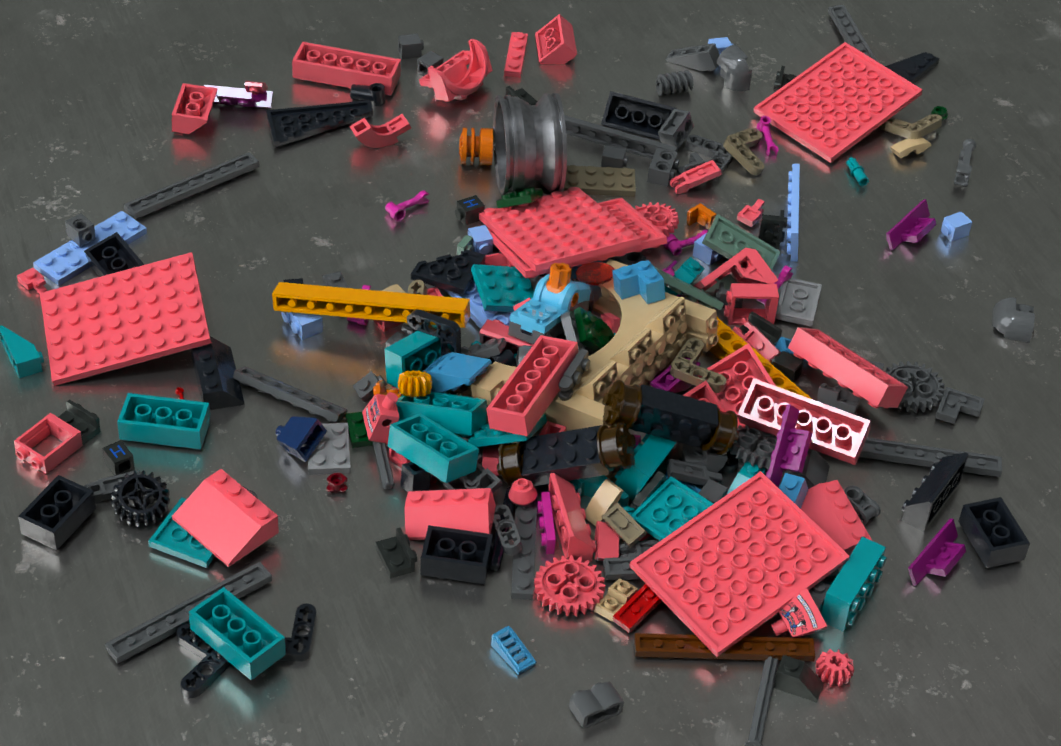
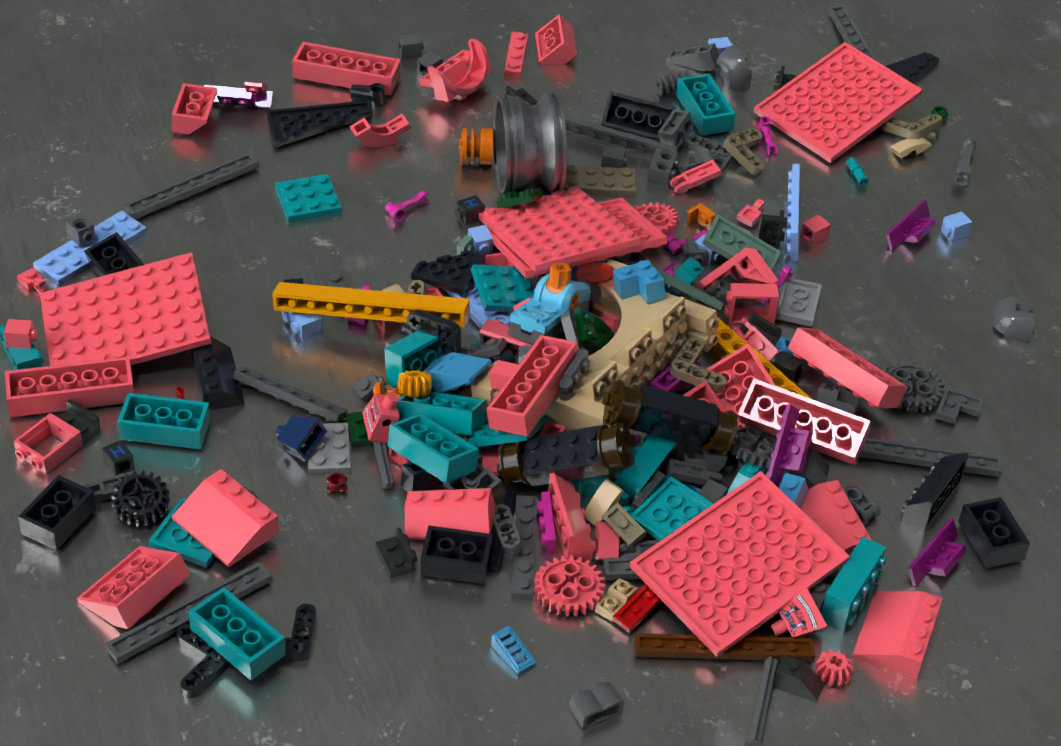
coral cone [508,478,537,506] -> none
none -> coral brick [4,319,37,349]
none -> coral brick [5,356,134,417]
none -> coral slope [77,546,191,629]
none -> teal plate [275,174,342,222]
none -> coral brick [489,360,519,390]
none -> teal brick [676,74,736,136]
none -> dark grey bracket [682,238,708,266]
none -> coral brick [800,215,831,246]
none -> coral slope [852,591,943,679]

